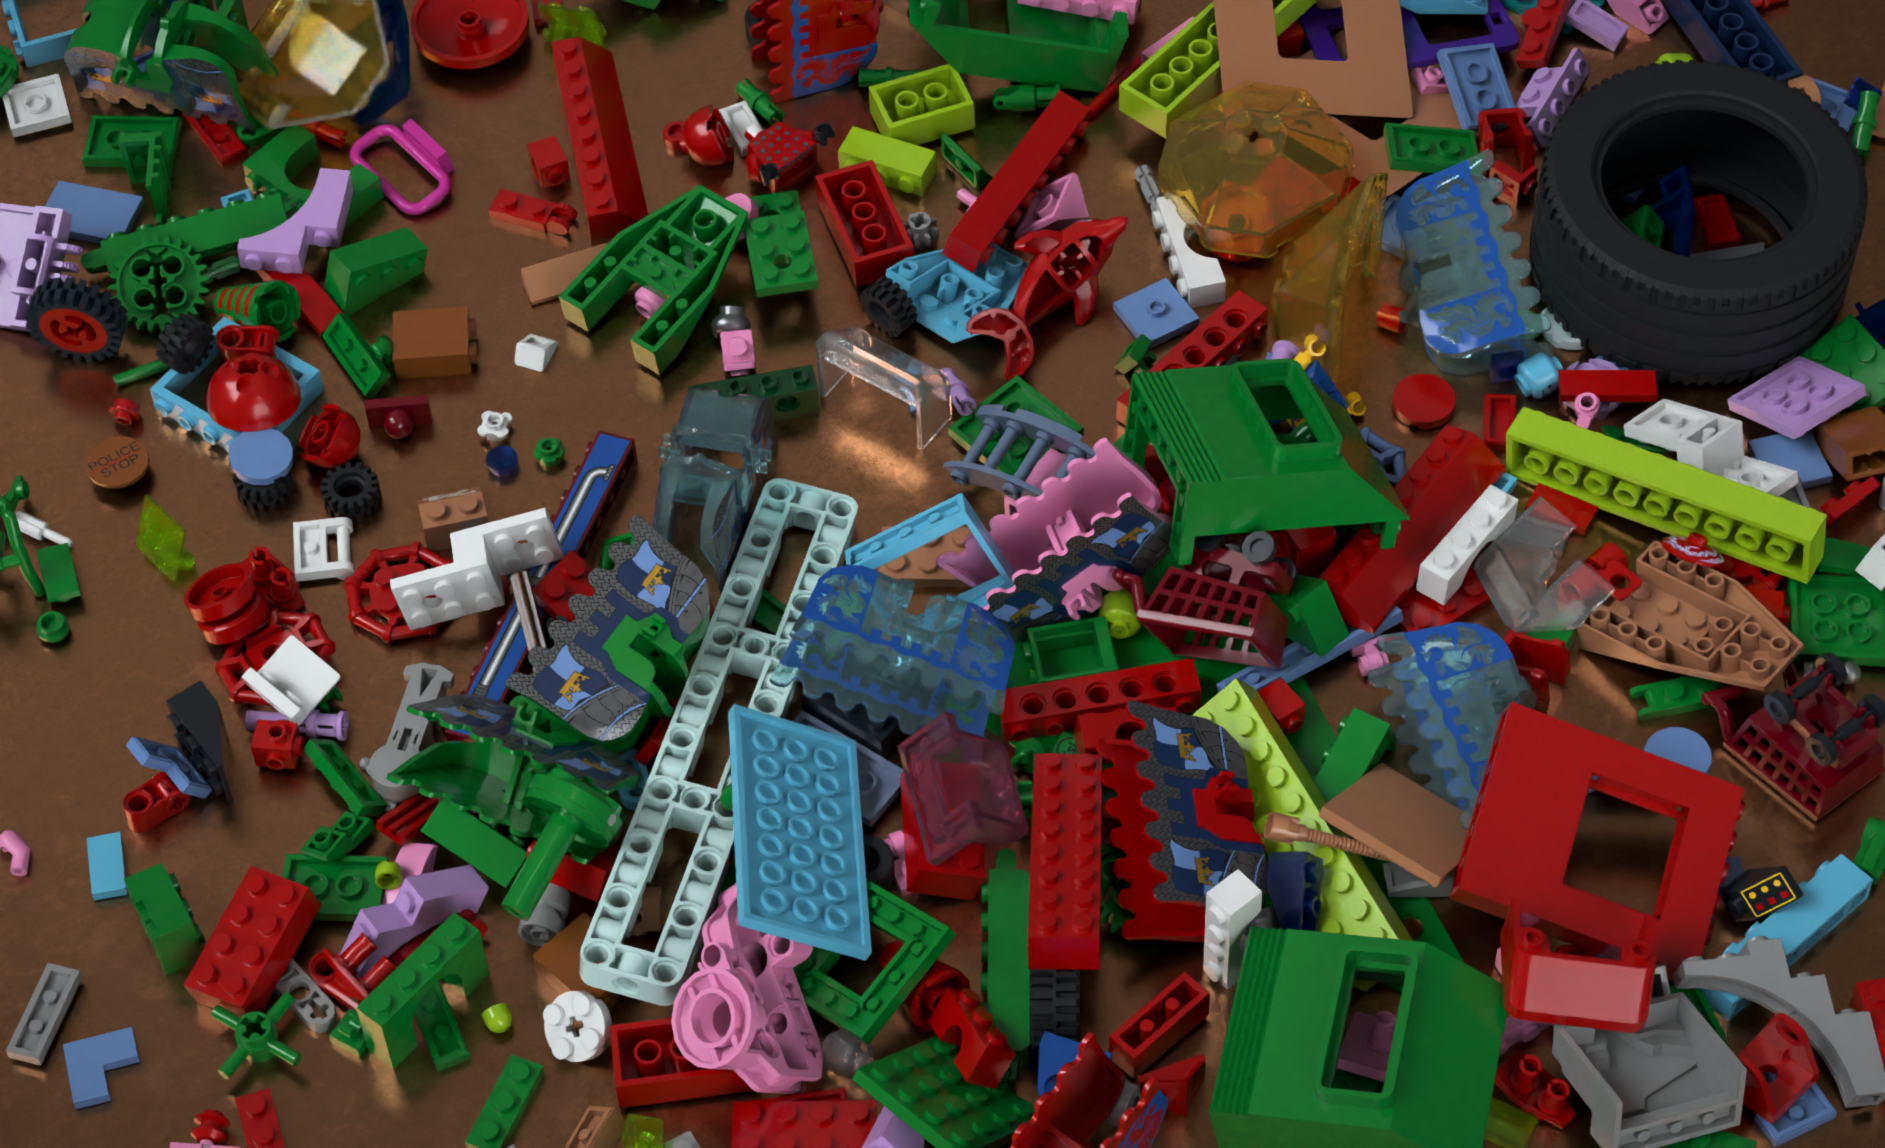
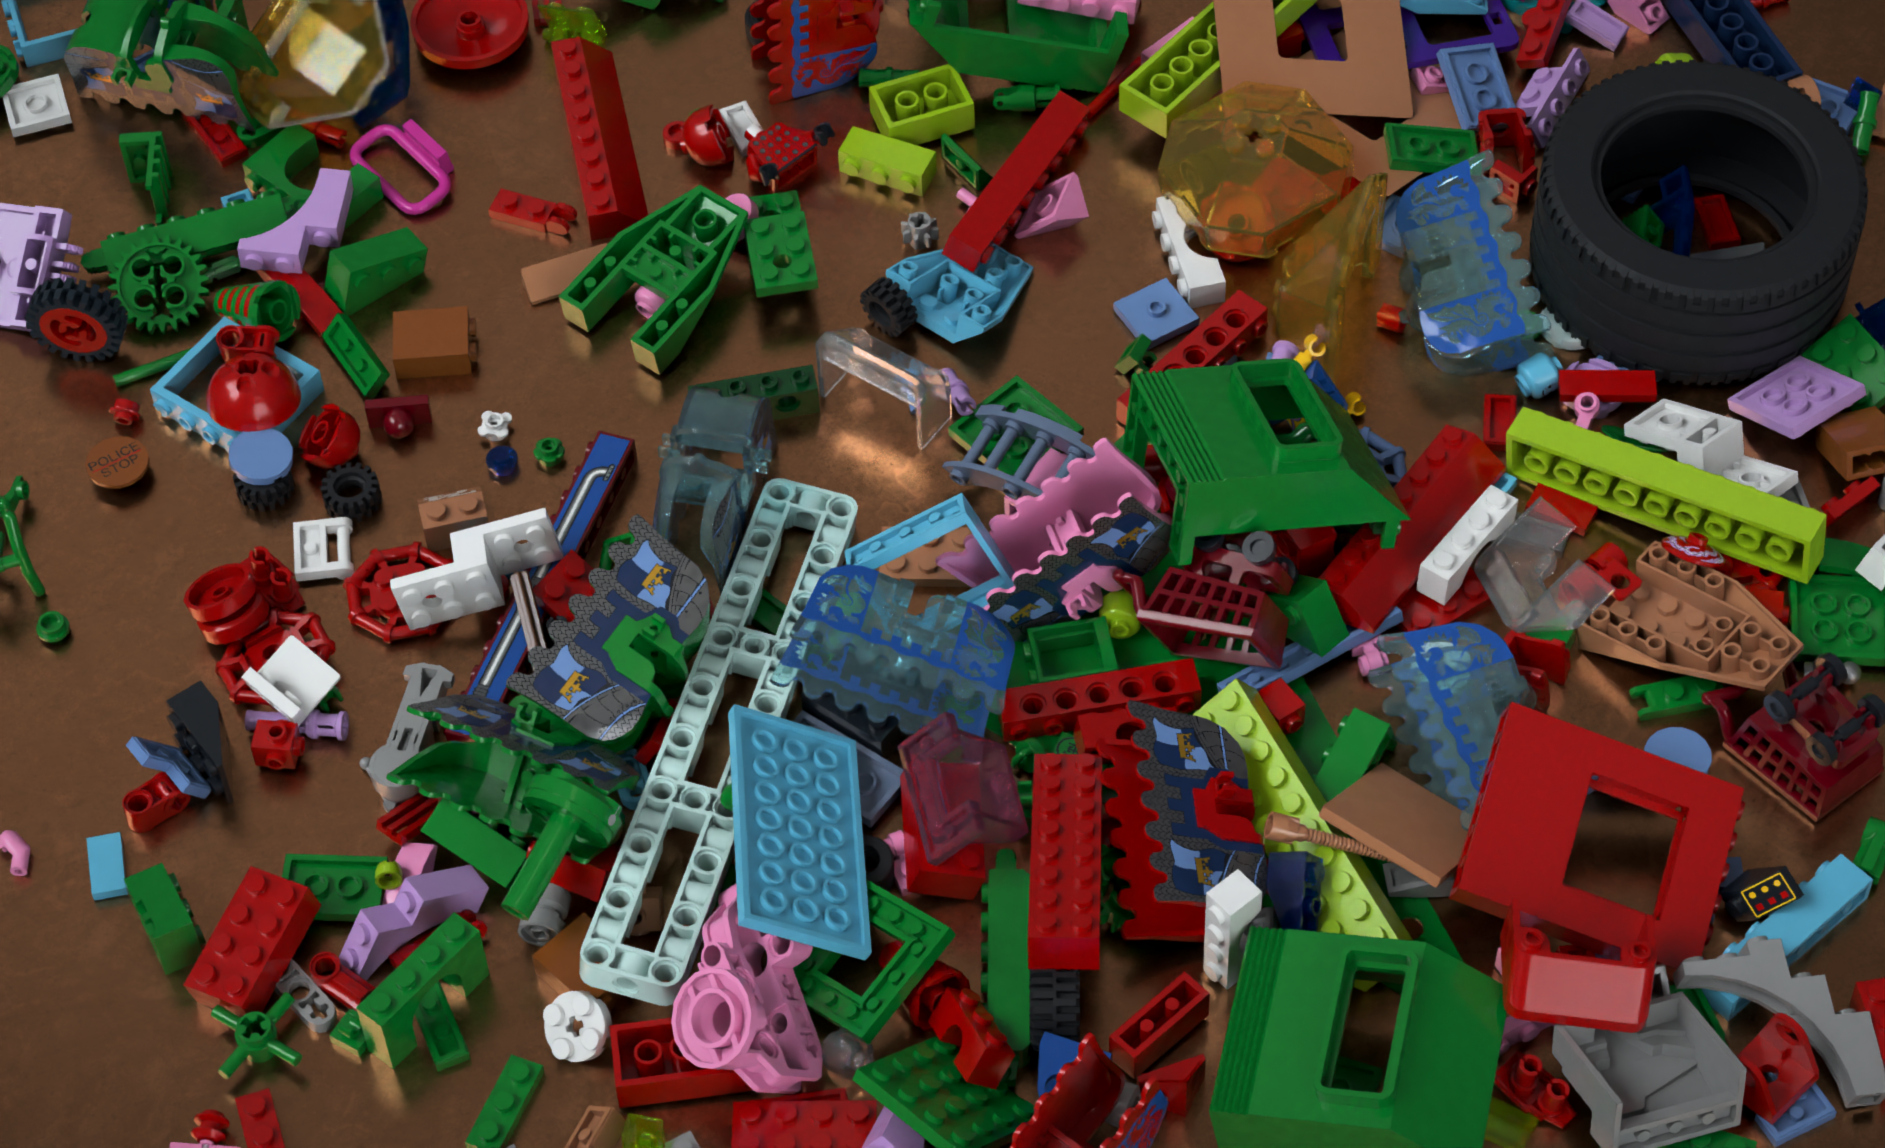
light grey plate [6,963,82,1065] -> none
white axle [16,510,73,547] -> none
green slope [36,543,81,603] -> none
medium blue tile [45,180,145,244] -> none
medium blue tile [63,1027,140,1110] -> none
green tile [82,115,182,168] -> none
clear neon green hinge [135,494,195,582] -> none
black tyre [156,312,214,375] -> none
green slope [301,811,375,862] -> none
green plate [303,739,388,816] -> none
red connector [322,932,397,1004] -> none
green arm [370,335,393,365] -> none
lime hinge [481,1003,512,1033] -> none
white slope [514,334,558,372] -> none
red brick [527,135,571,189] -> none
flat silver animal [711,306,751,339] -> none
bright pink bracket [720,329,756,376] -> none
green pin [735,79,785,126] -> none
red brick [815,159,914,287] -> none
red animal [966,216,1129,380] -> none
light grey axle [1135,164,1163,211] -> none
bright pink tile [1337,1011,1396,1082] -> none
red tile [1392,373,1456,430] -> none
clear blue tile [1489,350,1525,383] -> none
medium blue tile [1747,430,1833,489] -> none

